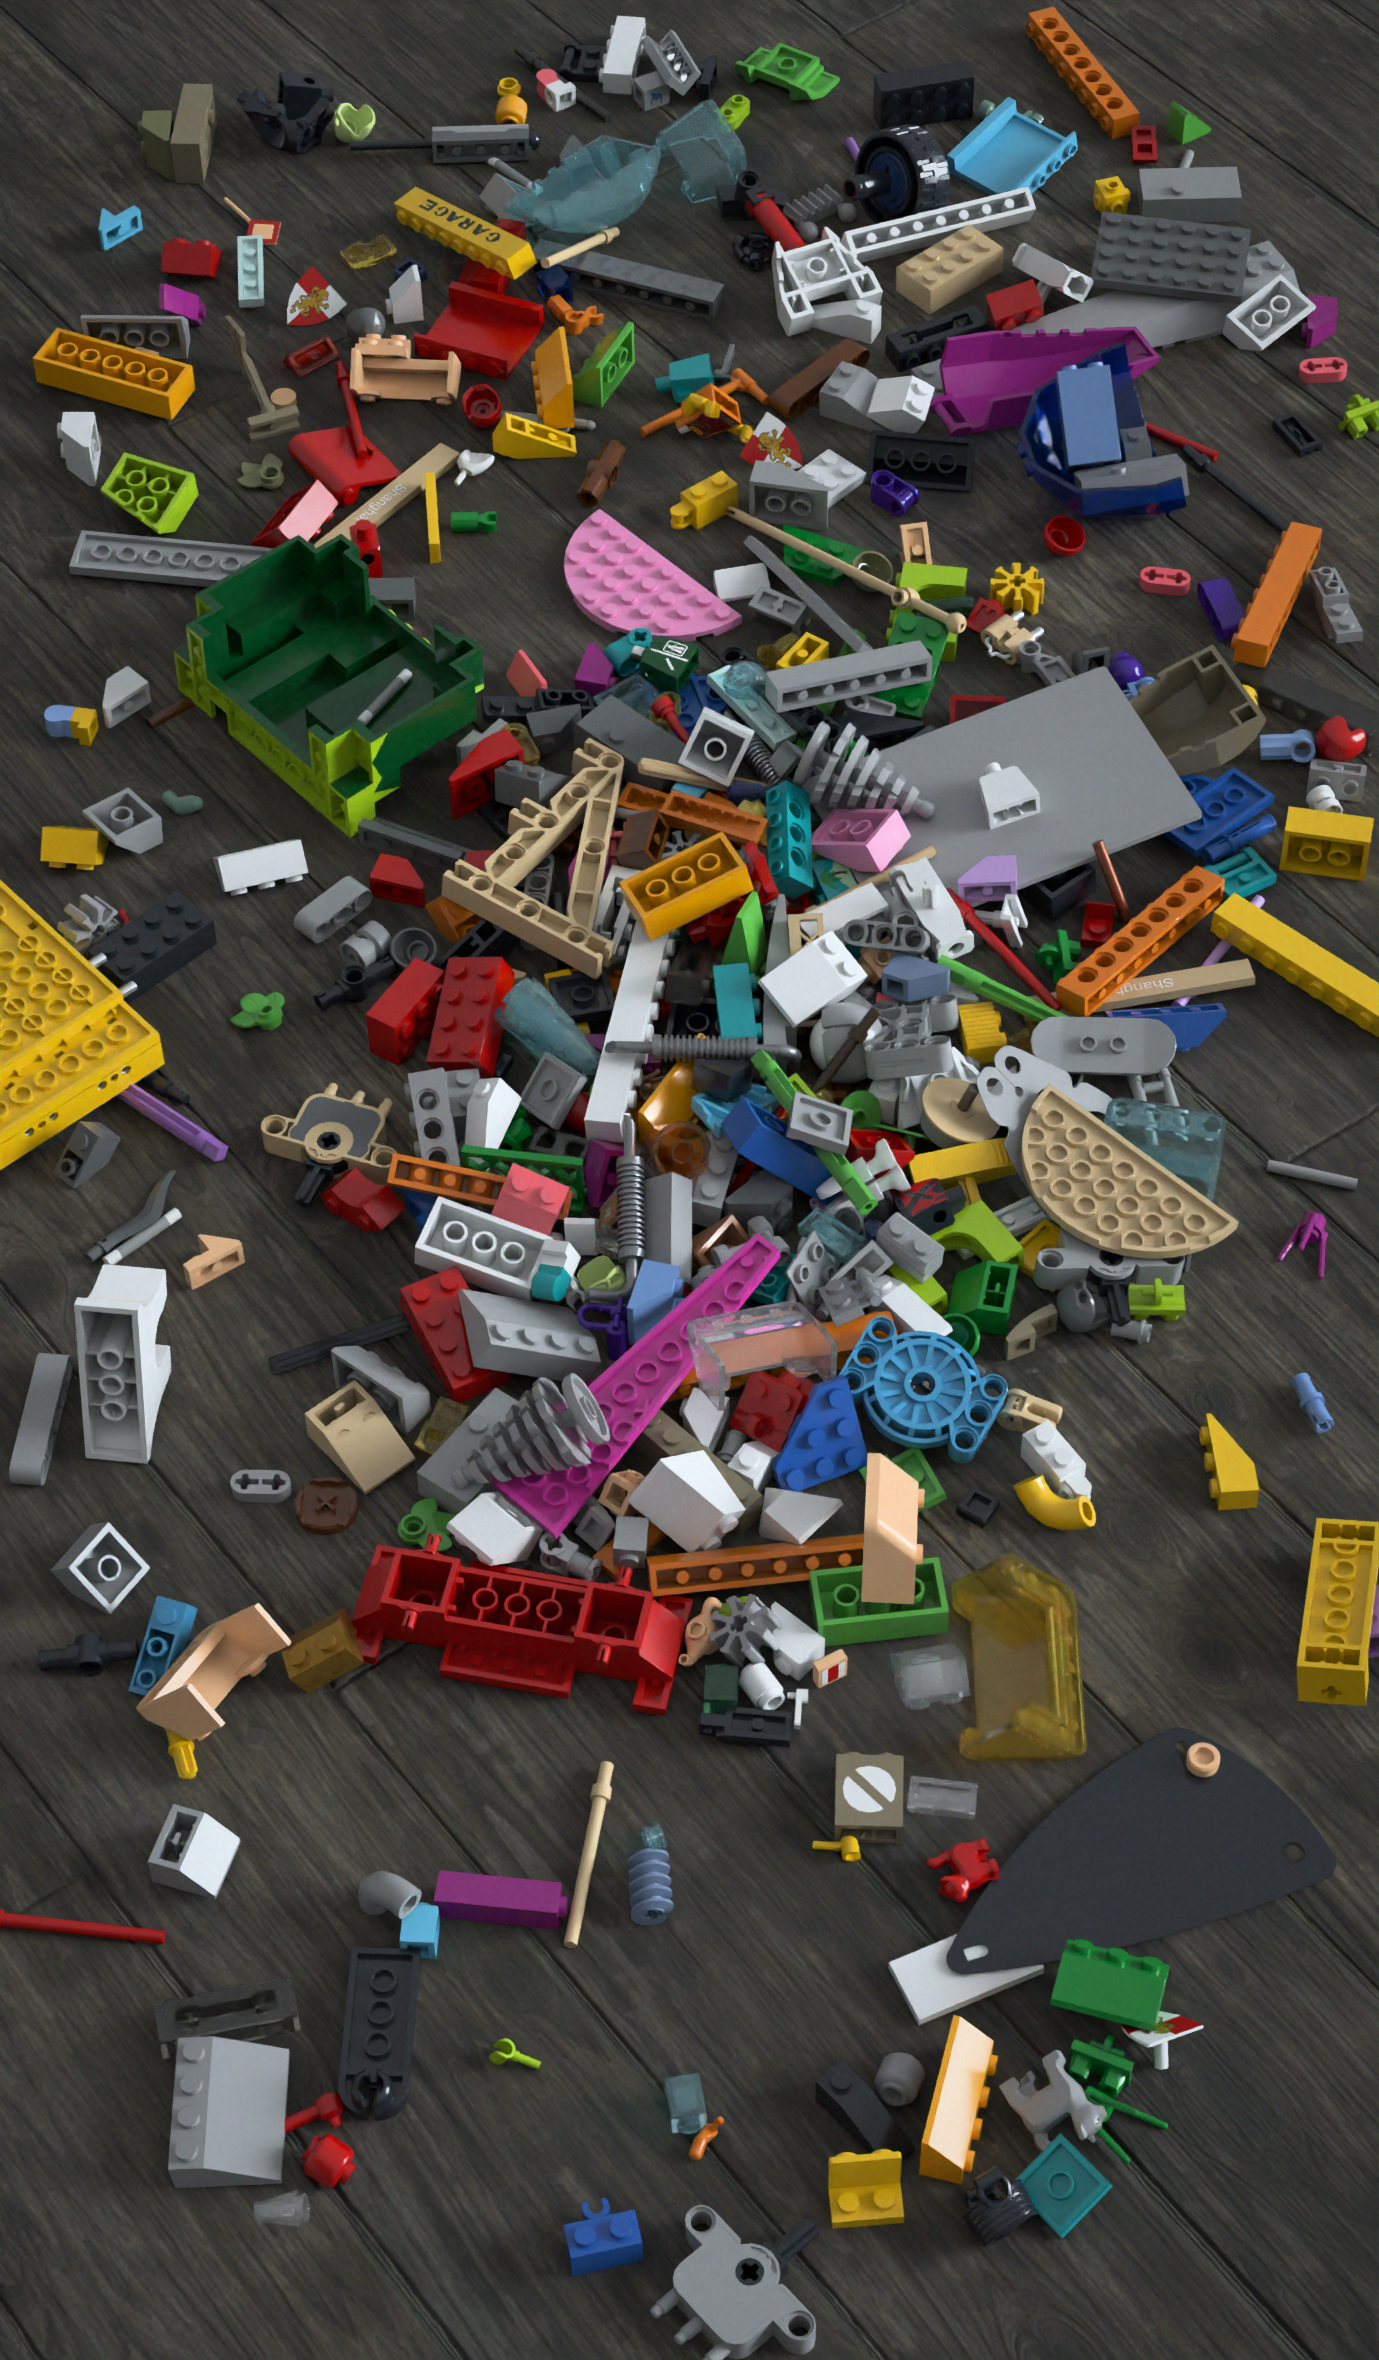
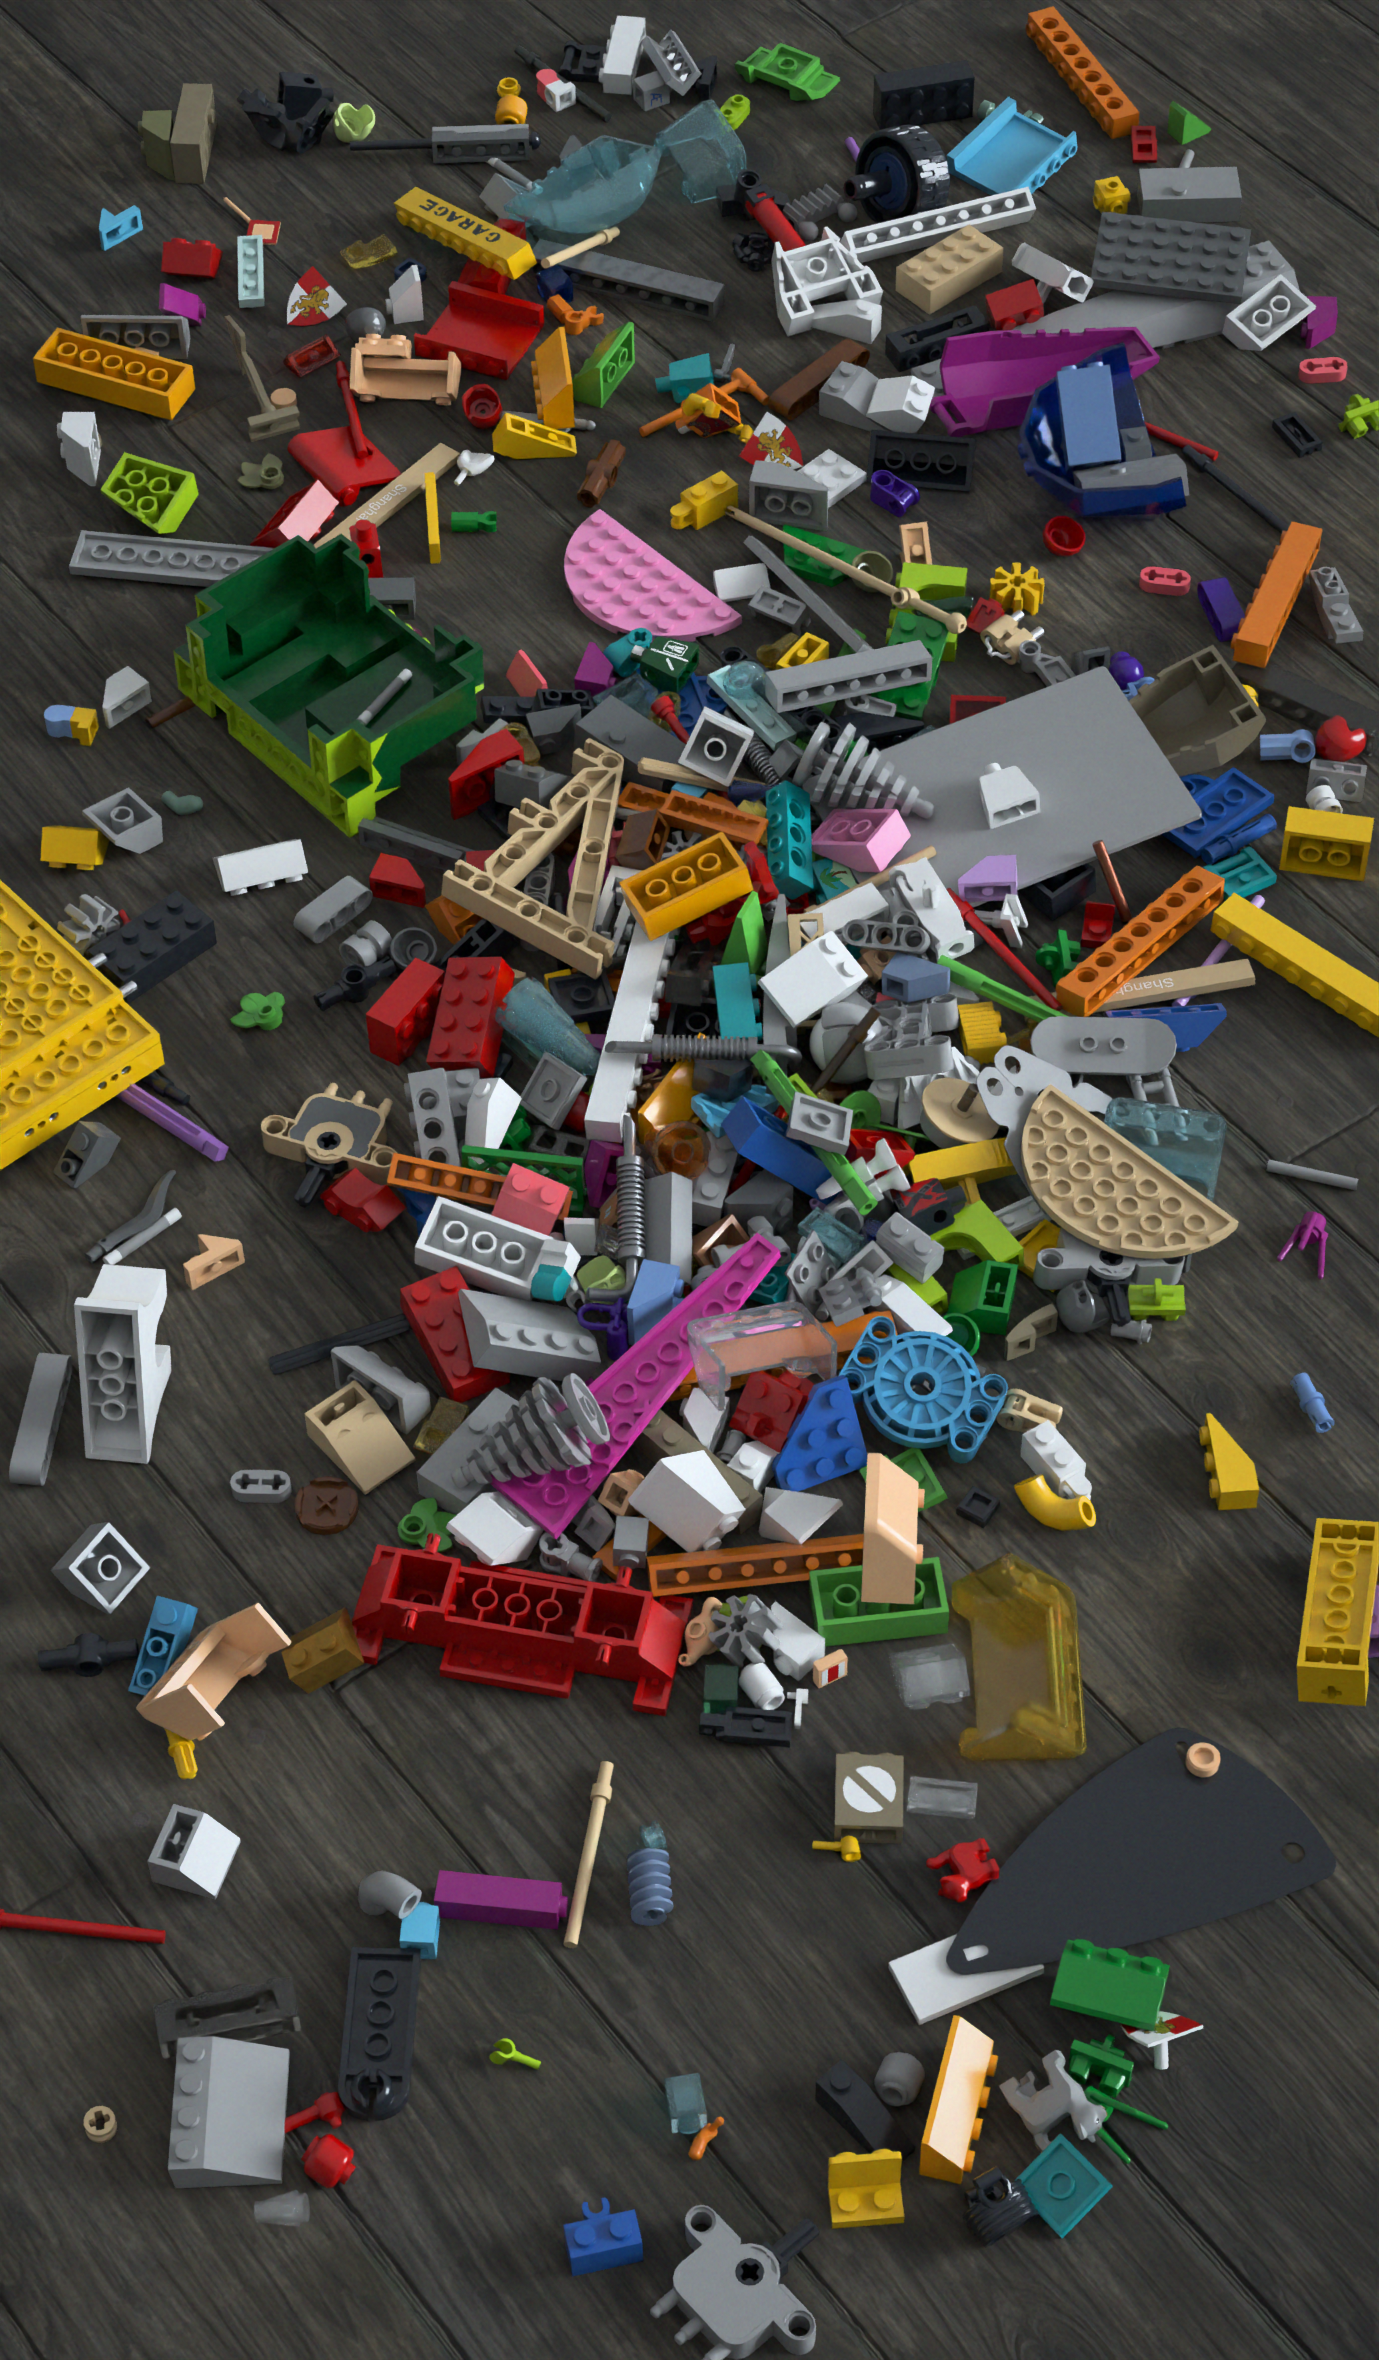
none -> tan bush [84,2106,117,2143]

